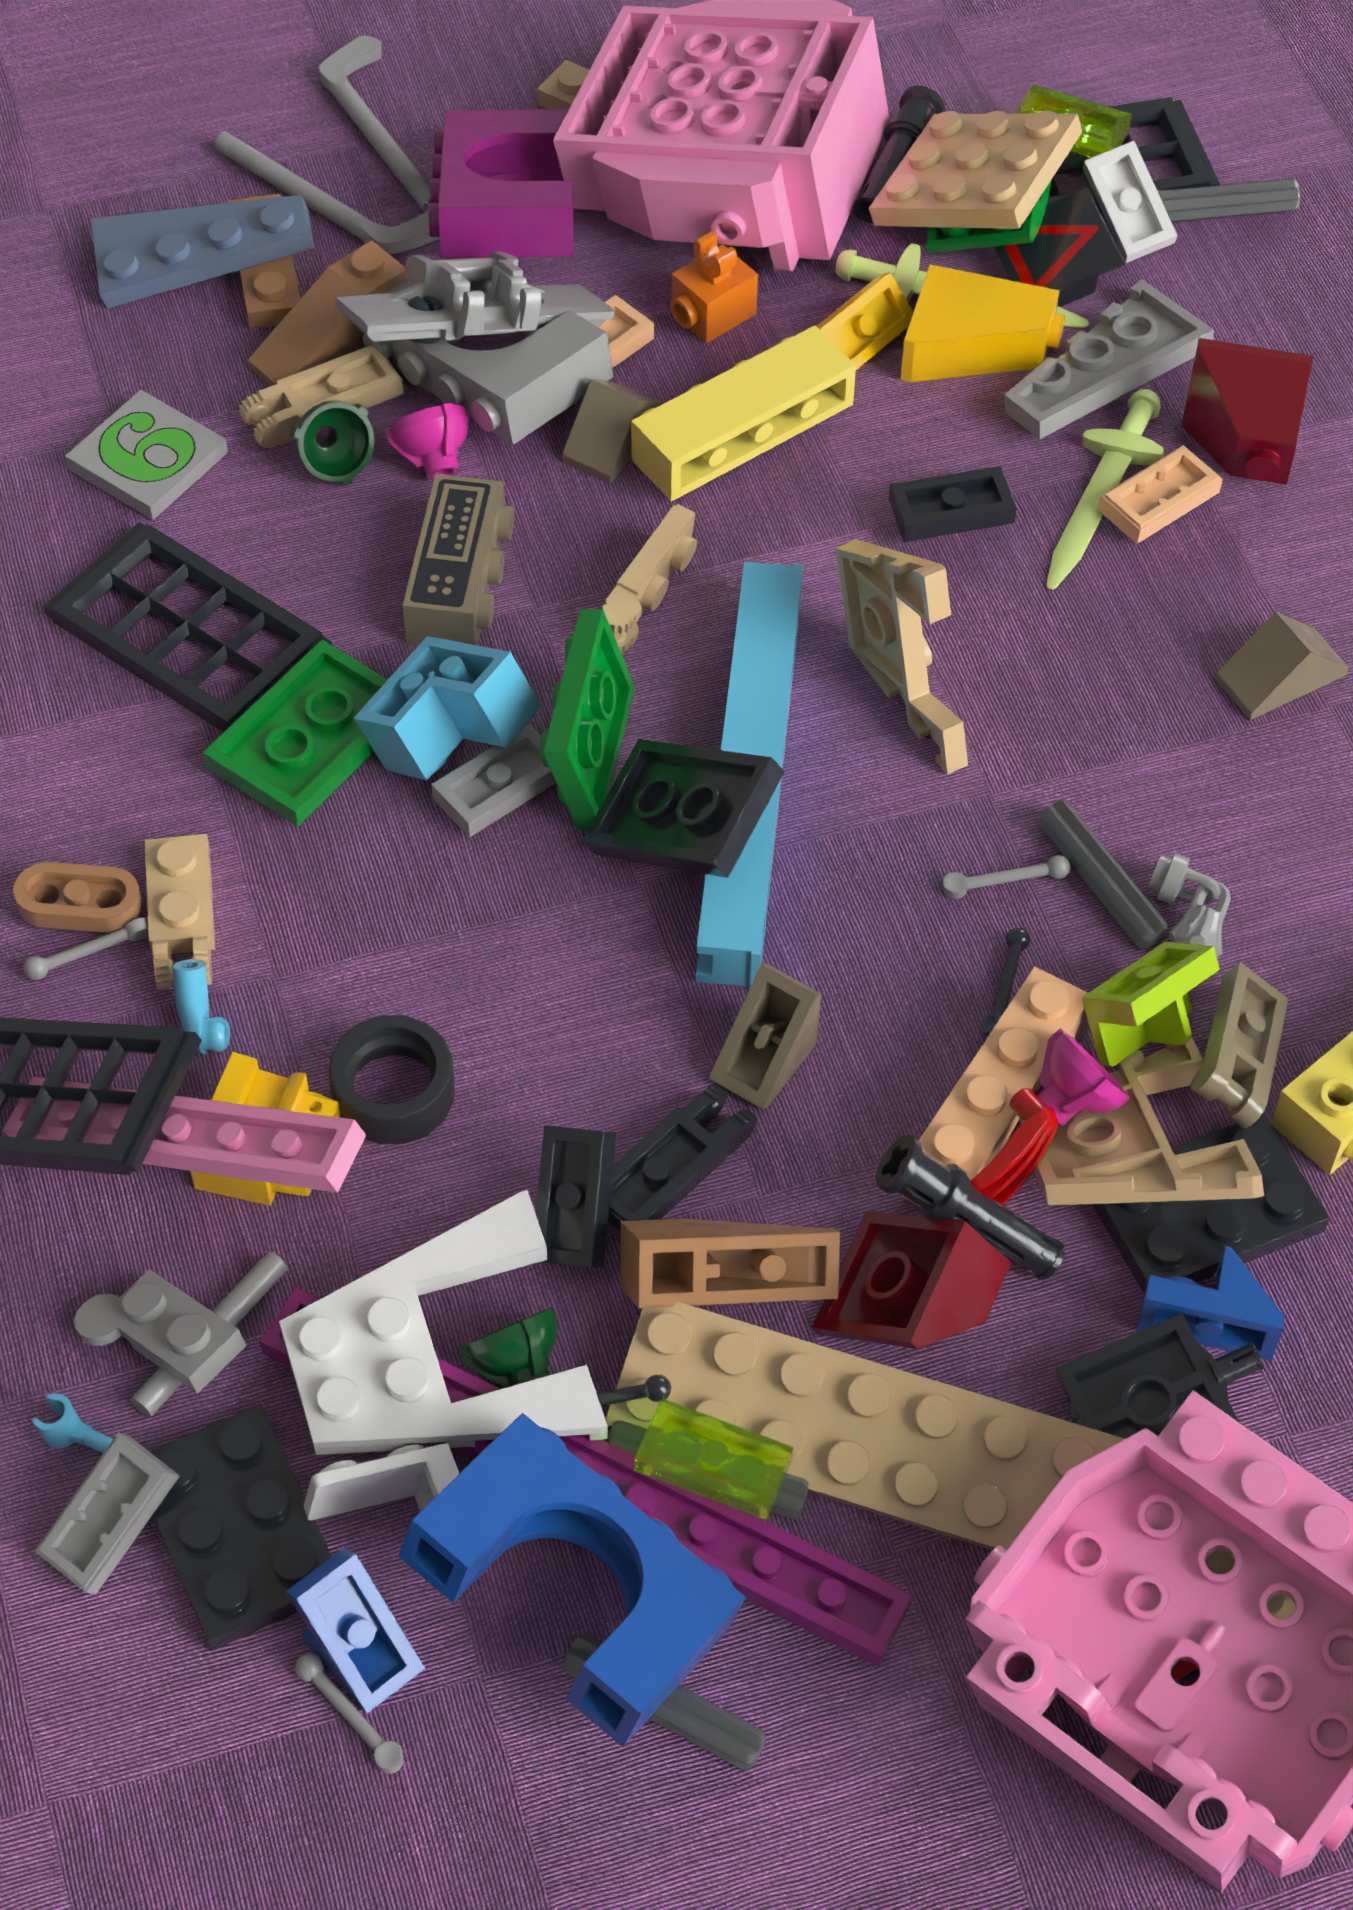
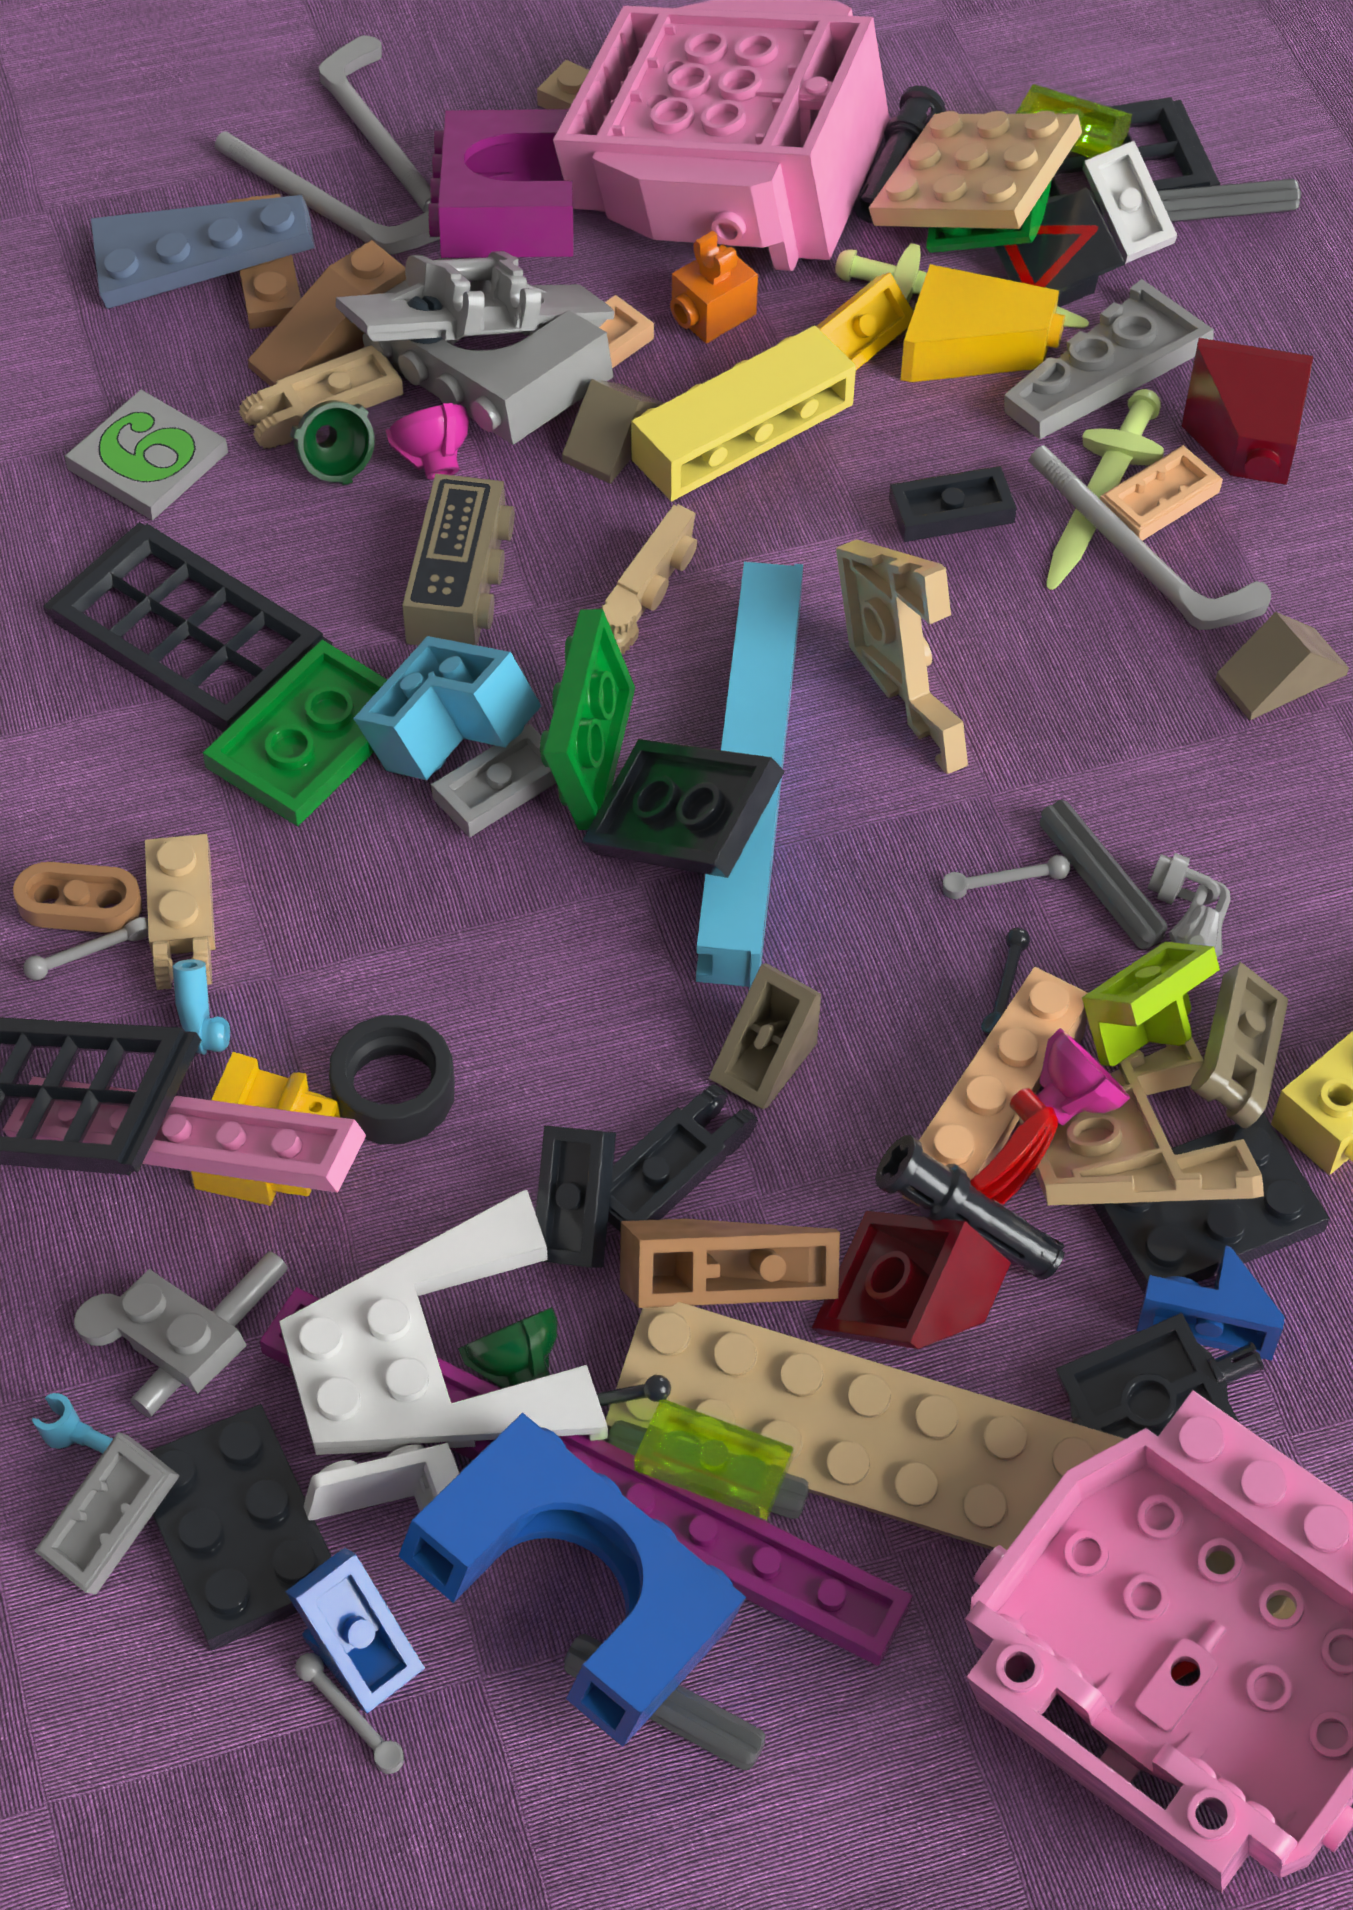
none -> light grey piece [1029,445,1271,630]

